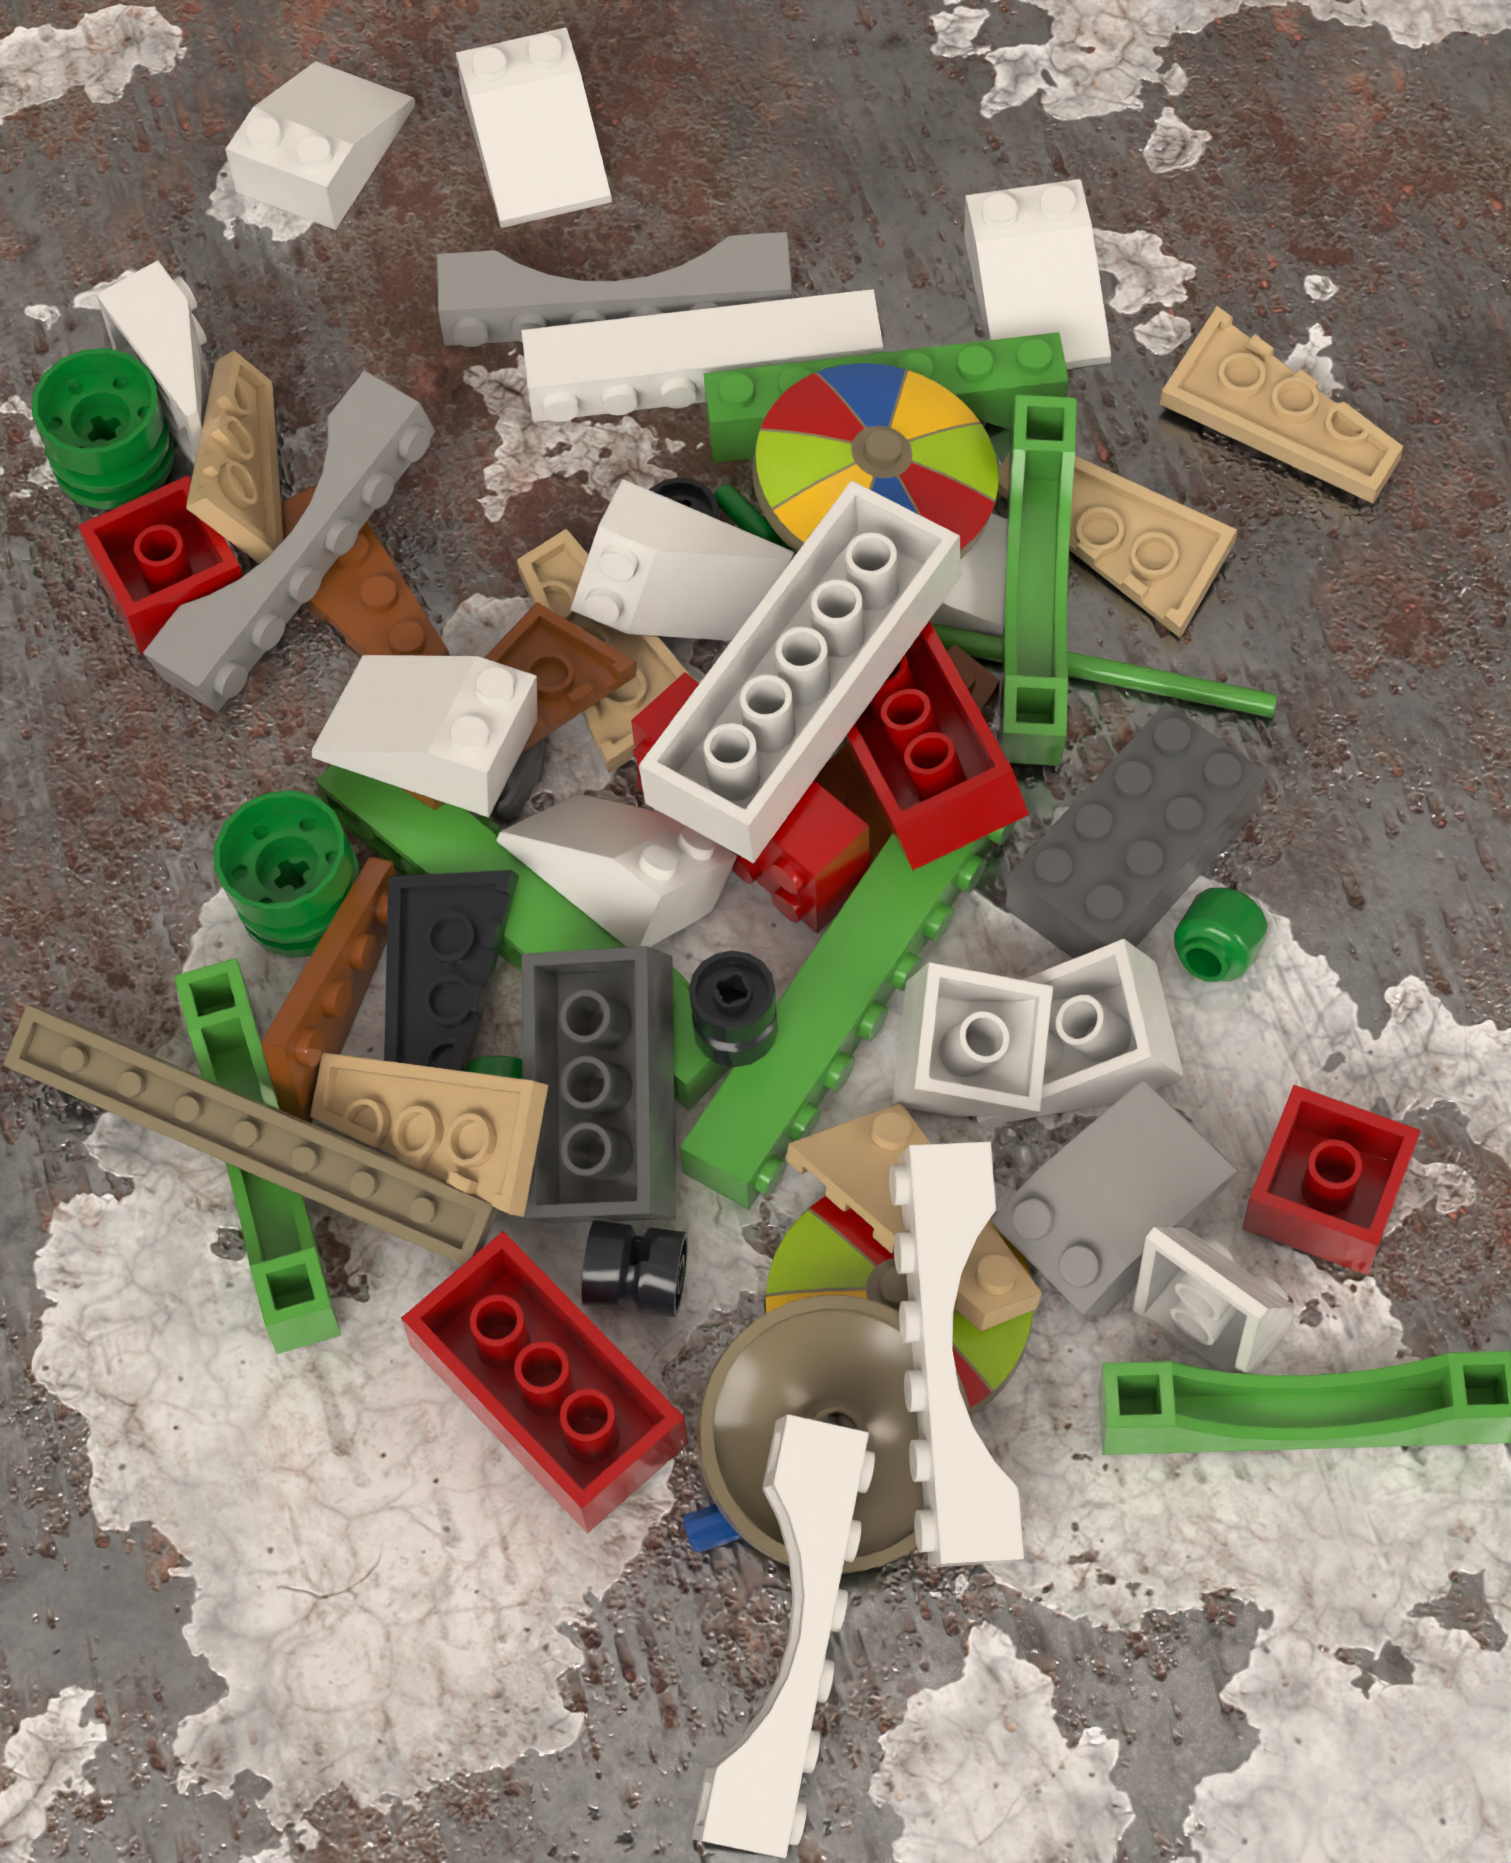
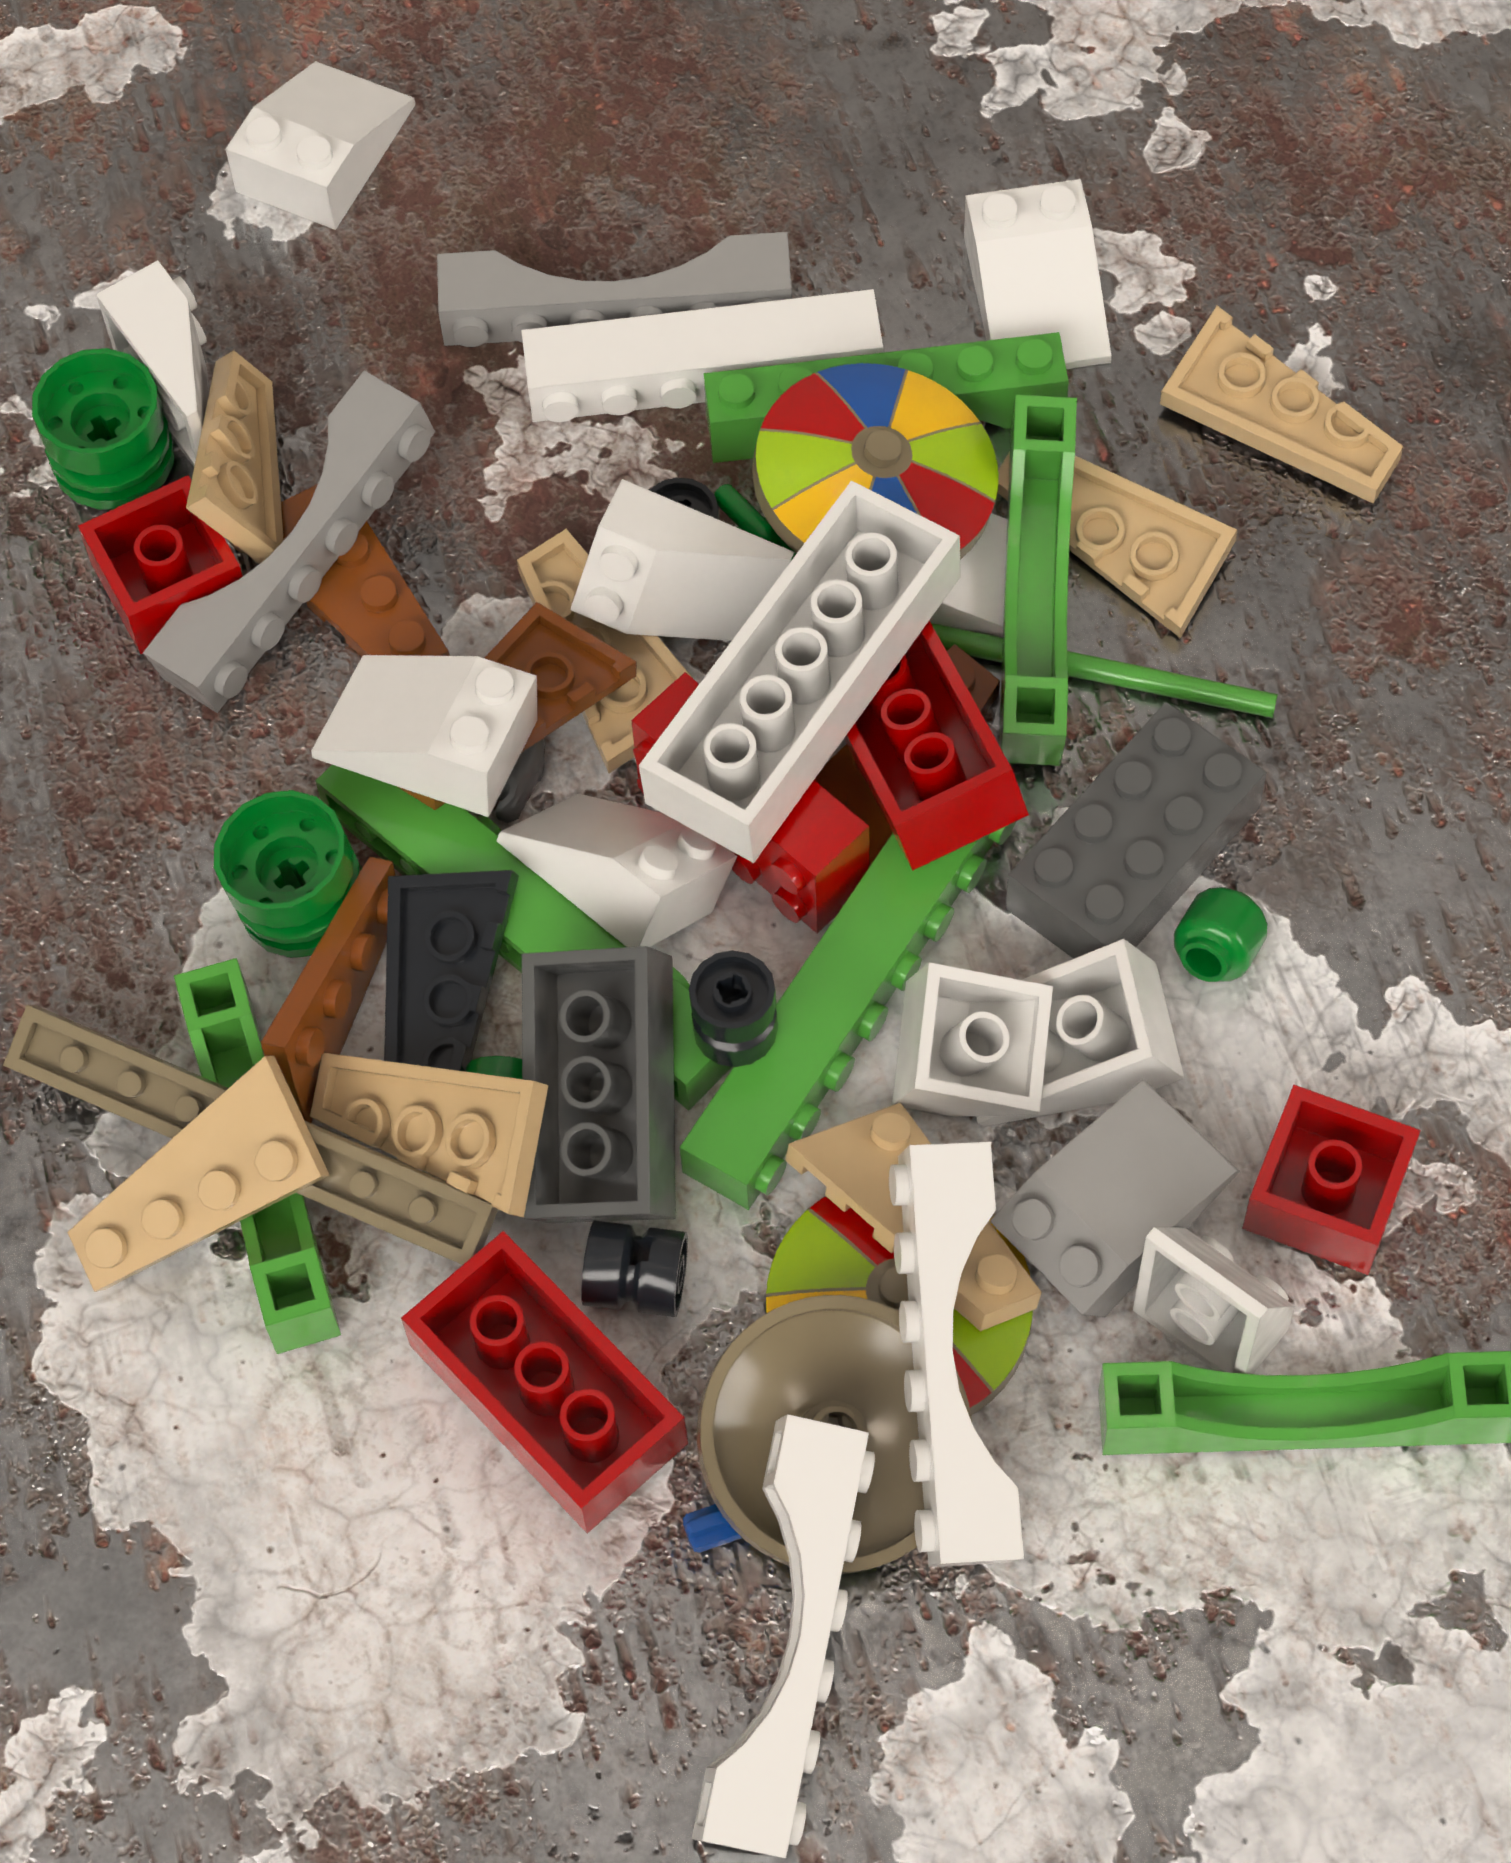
white slope [456,28,612,228] -> none
none -> tan wing [67,1056,330,1292]

